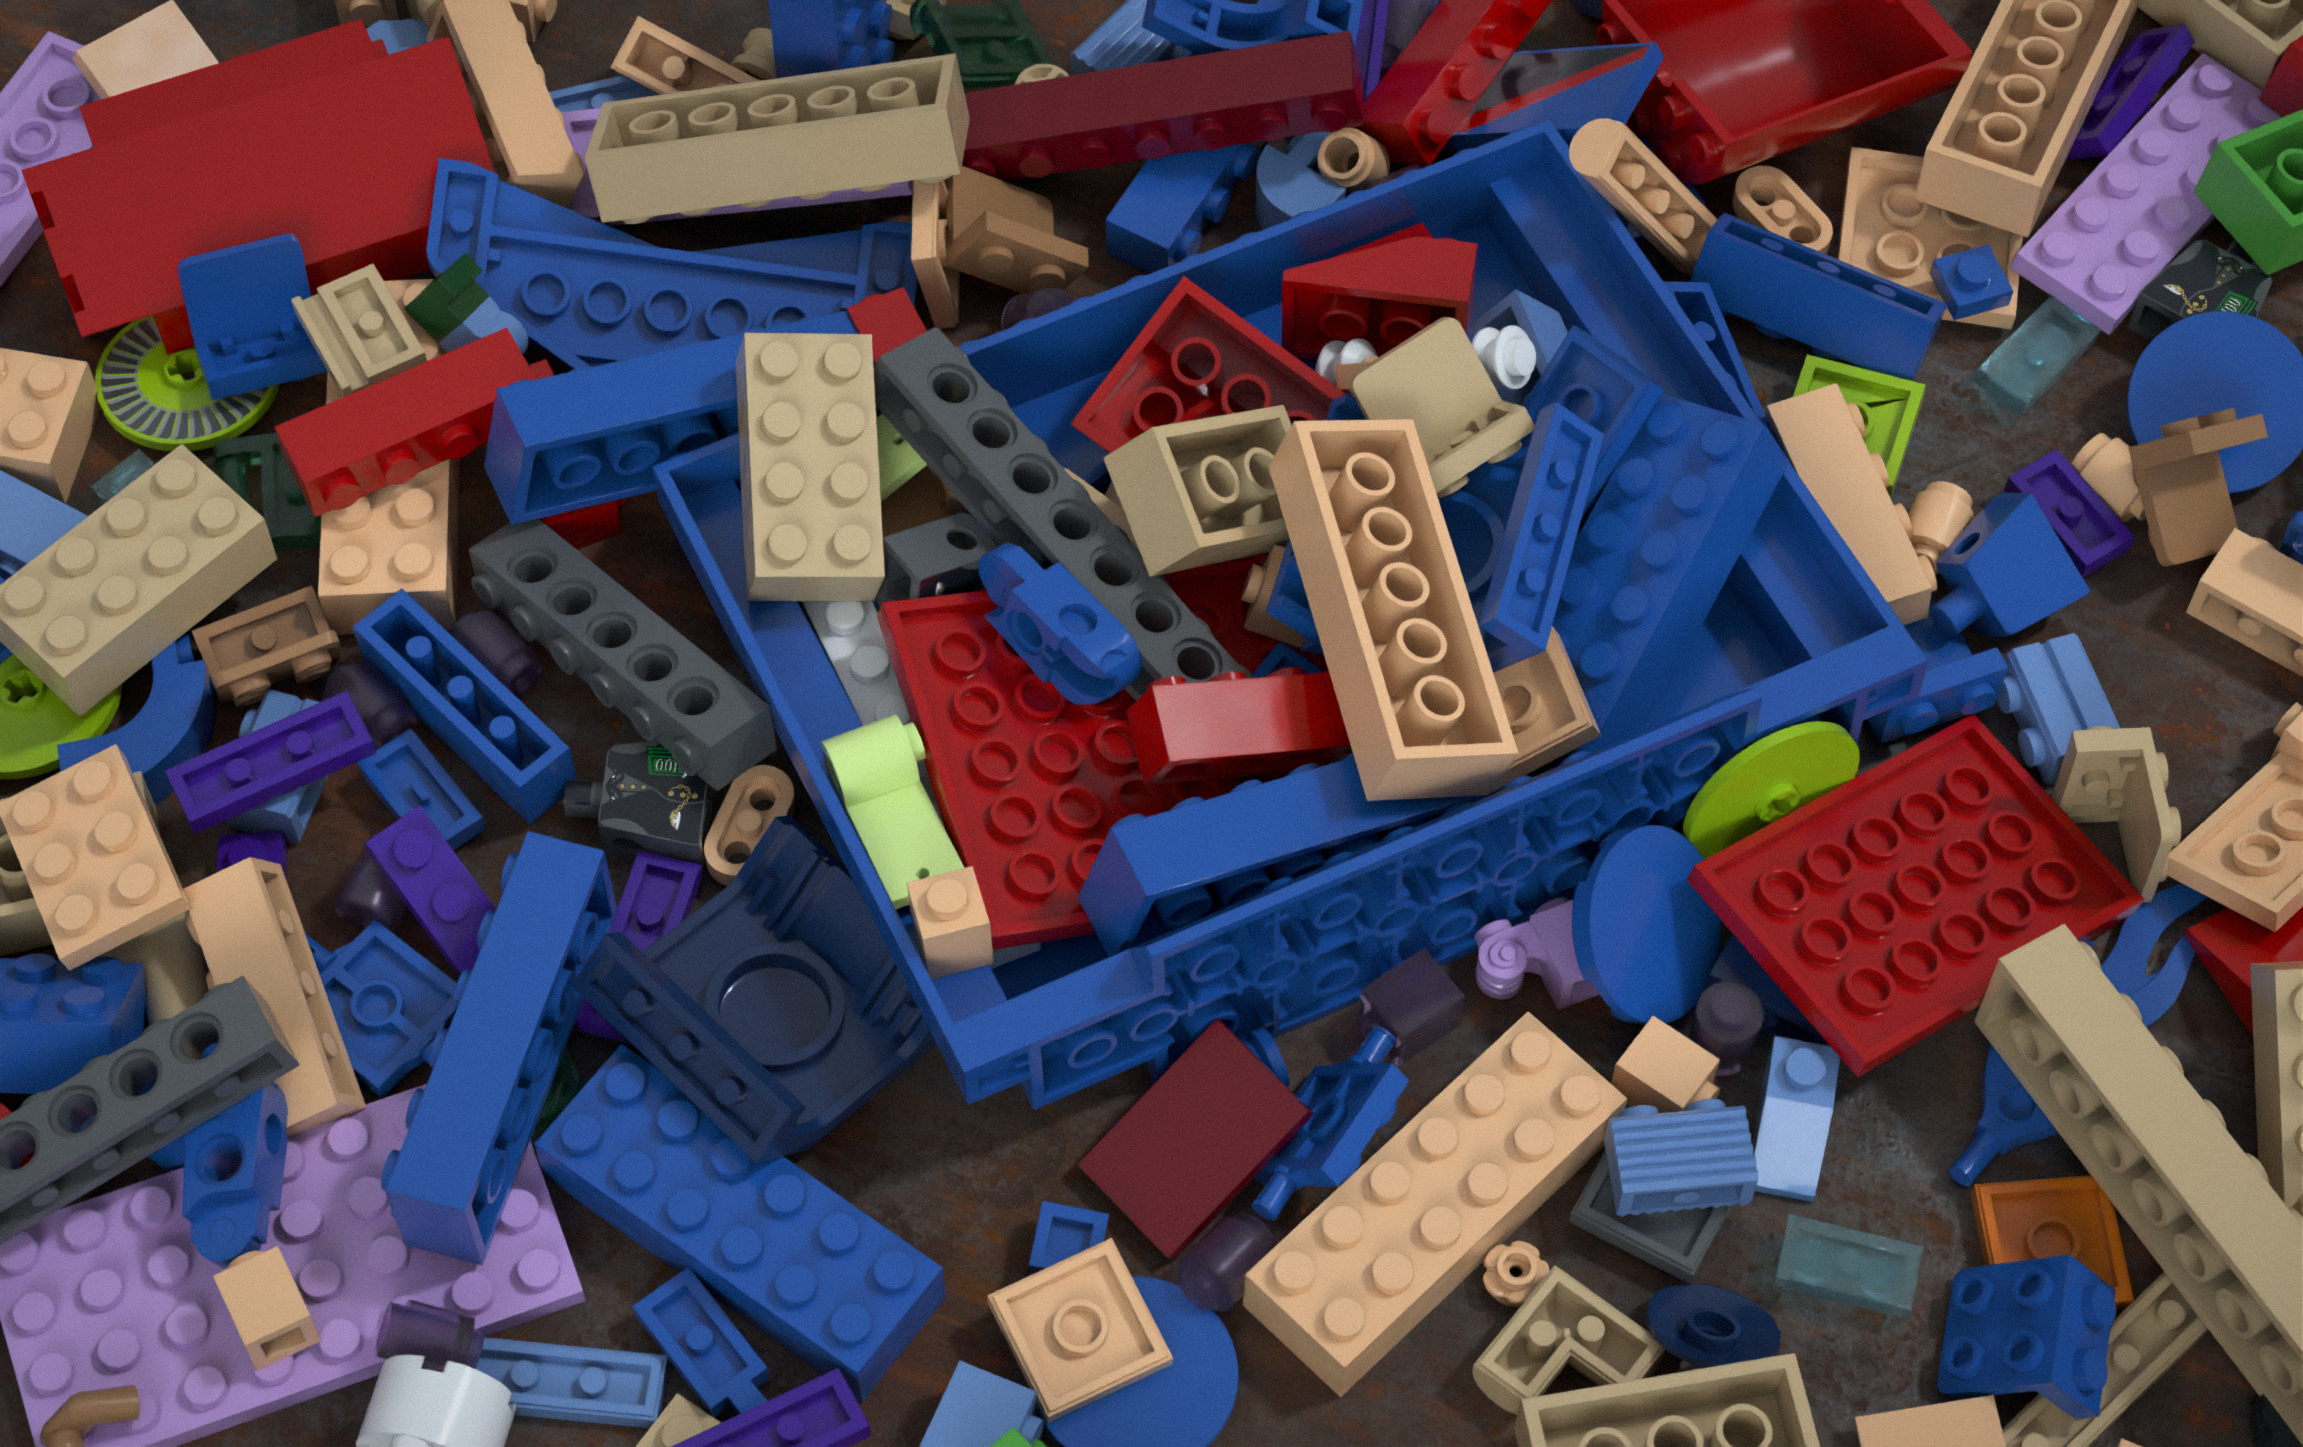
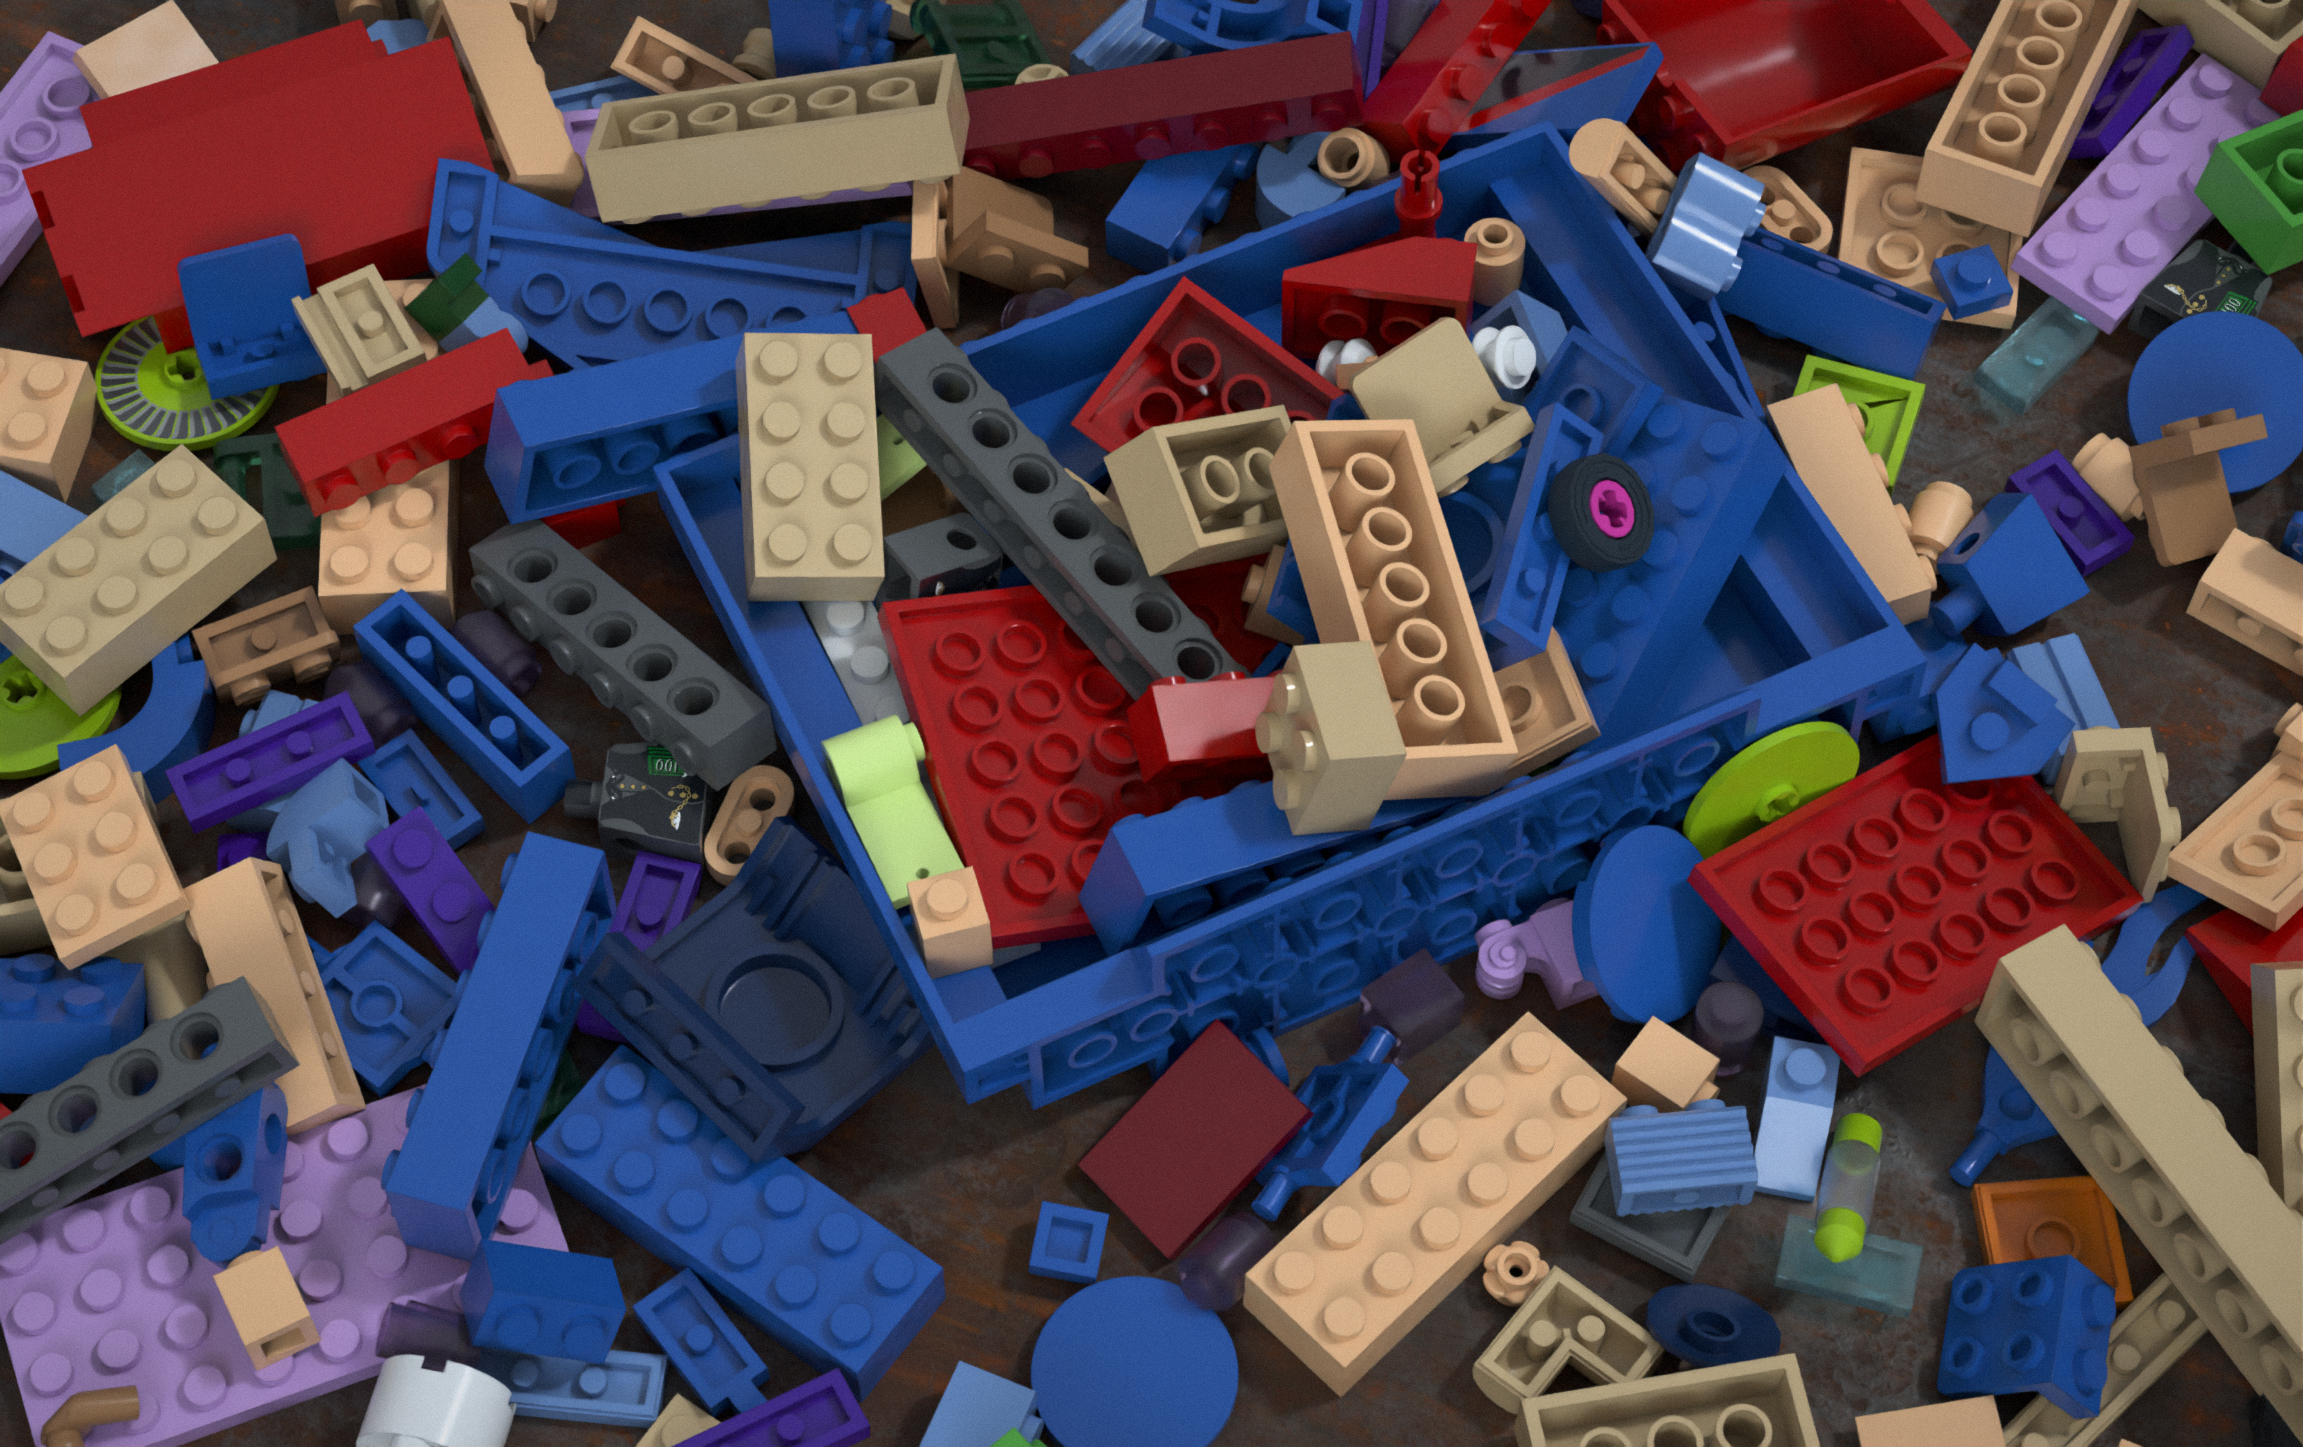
blue piece [978,543,1142,705] -> none
light nougat tile [987,1238,1173,1423] -> none
none -> medium blue brick [266,758,390,918]
none -> blue brick [459,1239,627,1364]
none -> tan brick [1255,641,1407,836]
none -> red pin [1394,150,1443,241]
none -> light nougat brick [1464,218,1525,306]
none -> black bush [1548,453,1654,573]
none -> medium blue brick [1644,152,1766,301]
none -> piece [1814,1113,1882,1263]
none -> blue plate [1931,643,2076,785]

